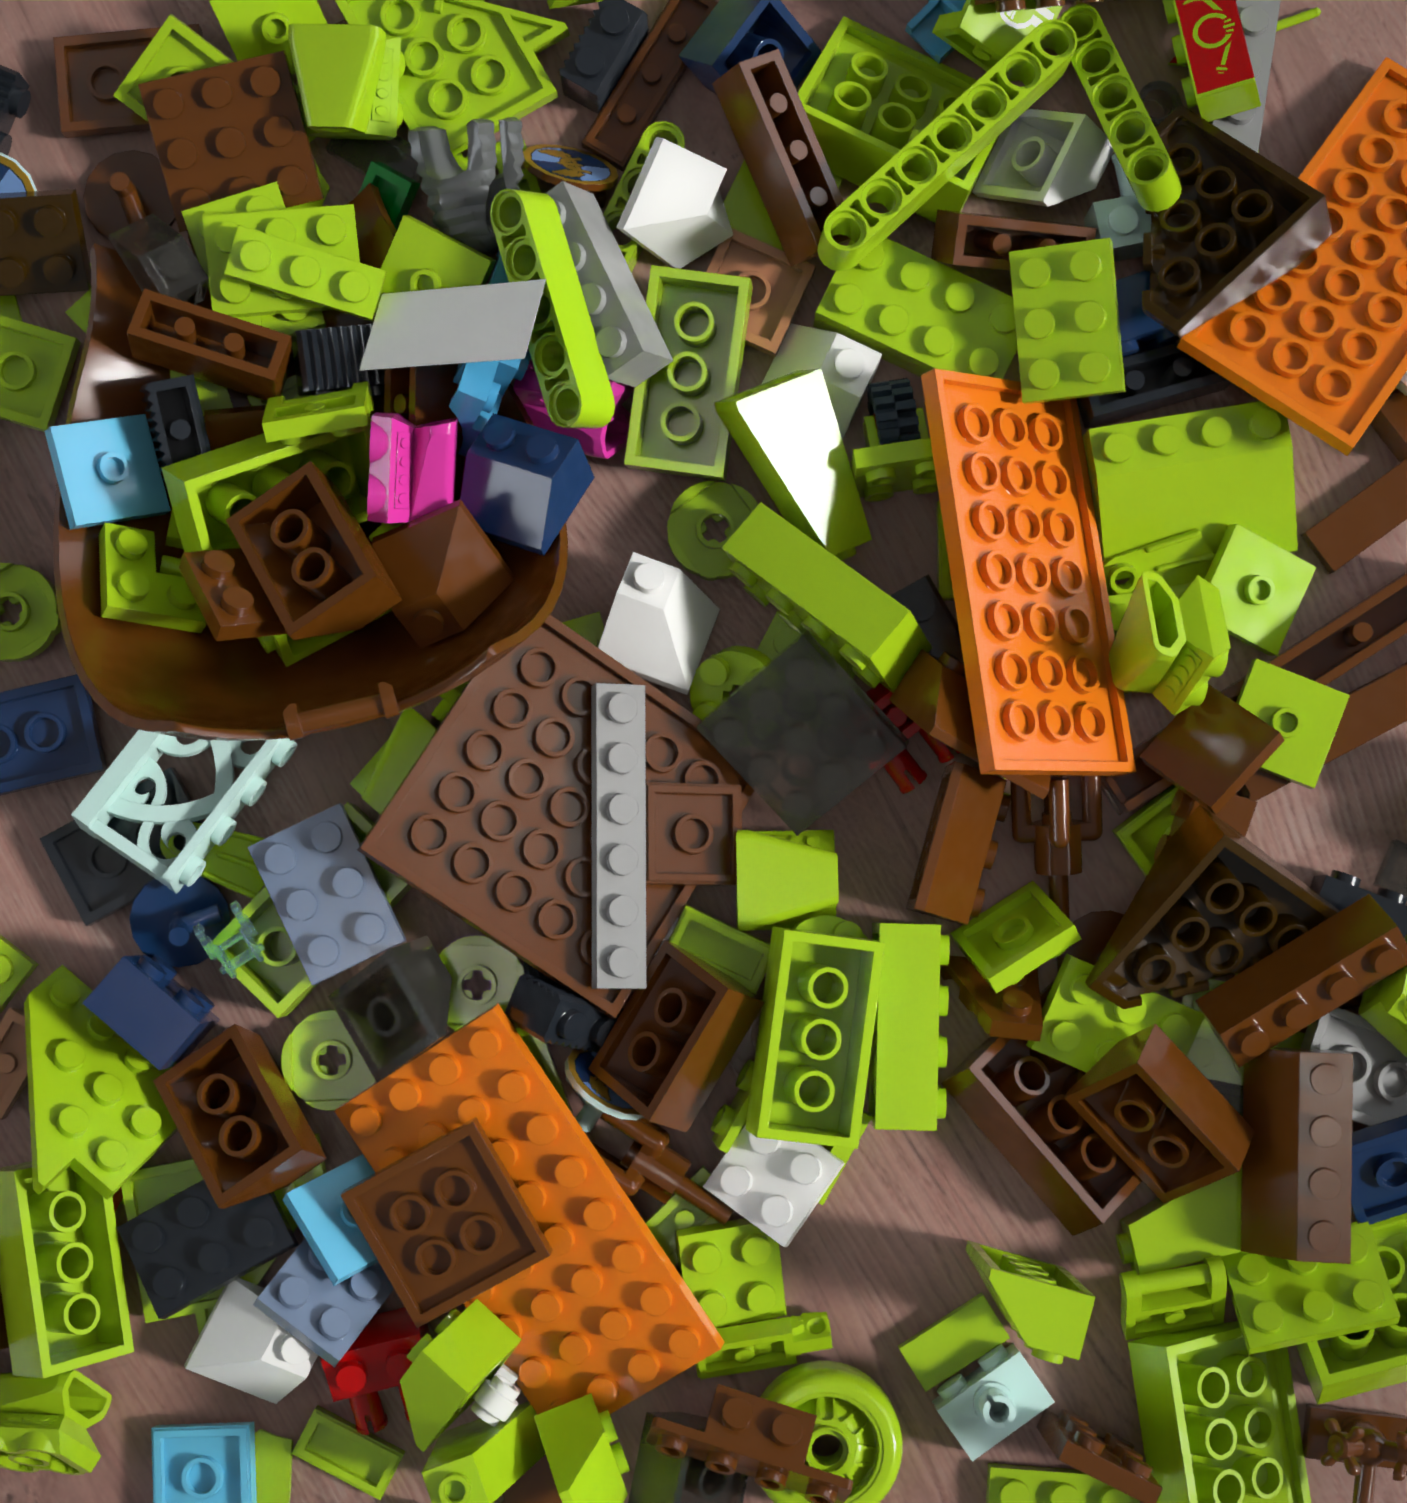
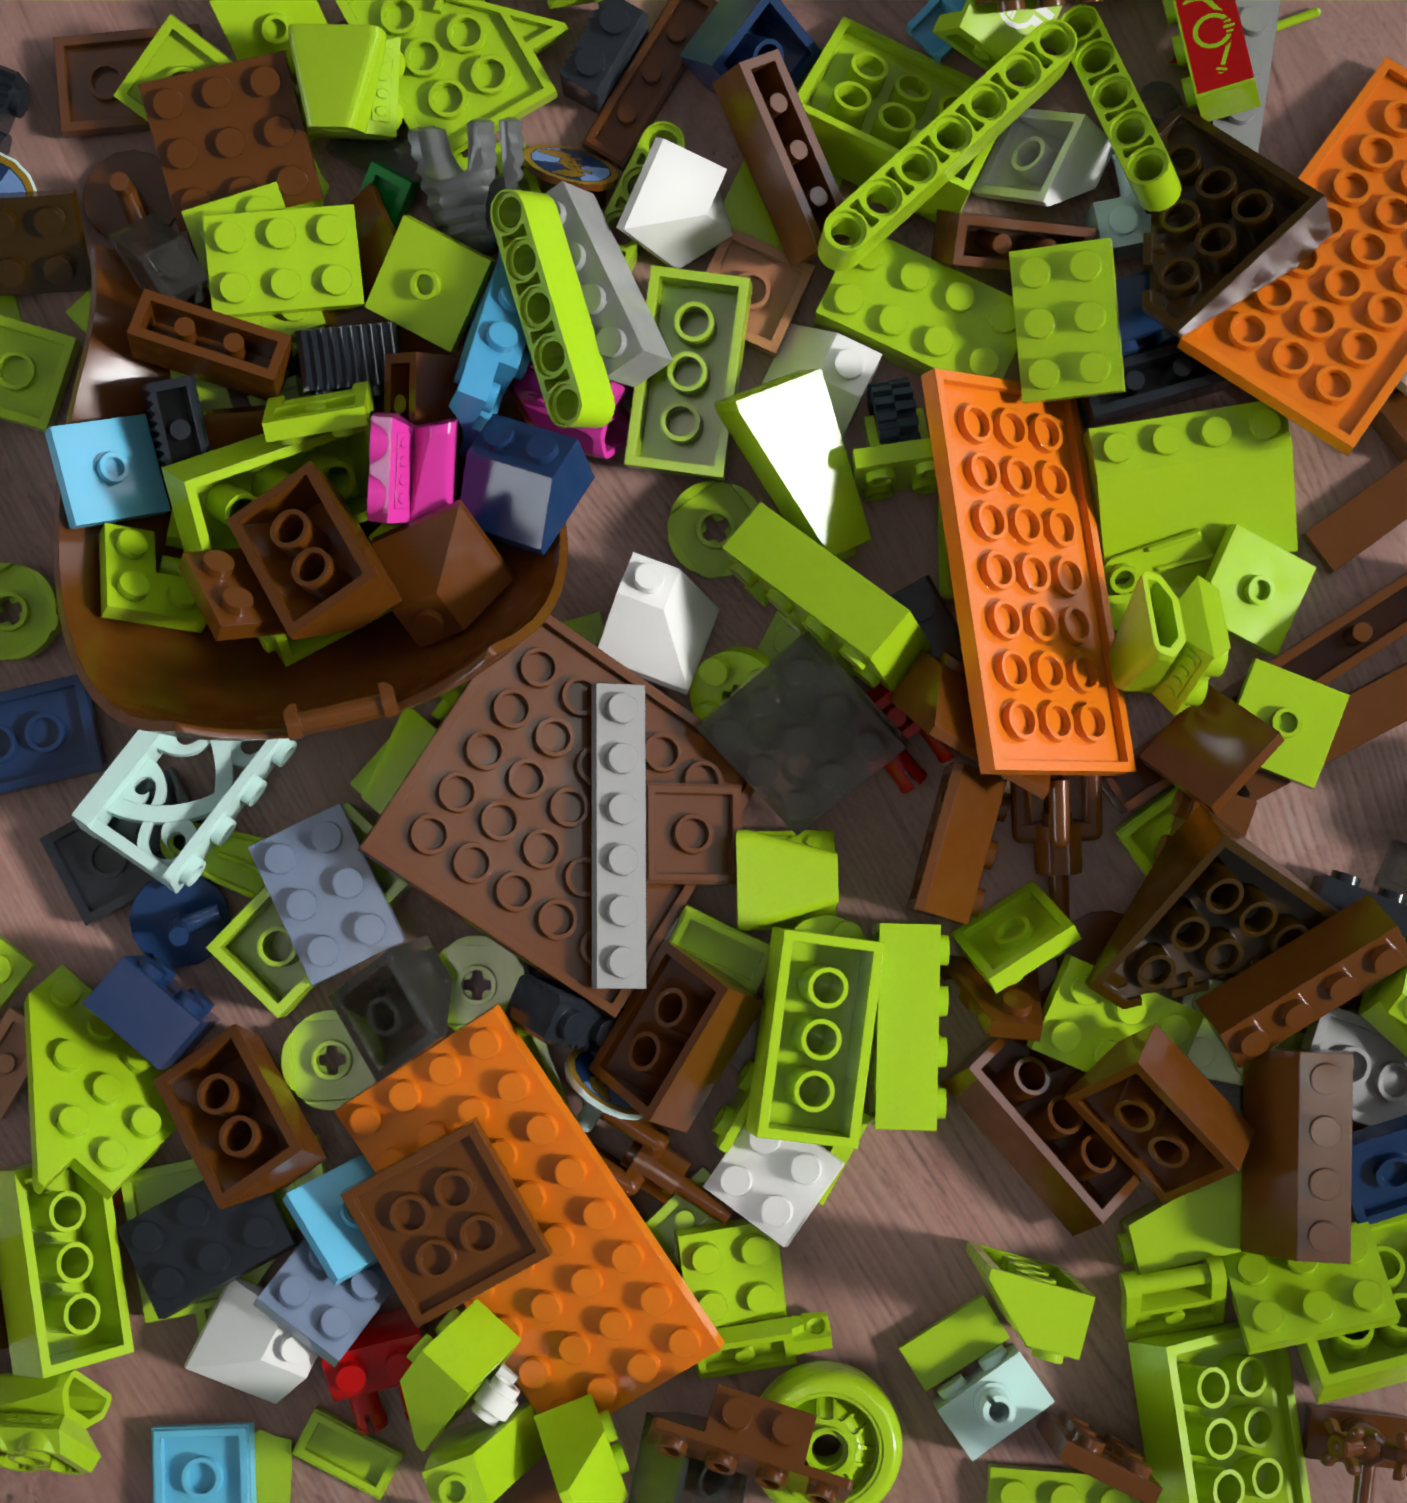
clear light blue piece [193,900,265,979] -> none
lime plate [224,225,386,322] -> none
white sticker [359,279,546,371] -> none

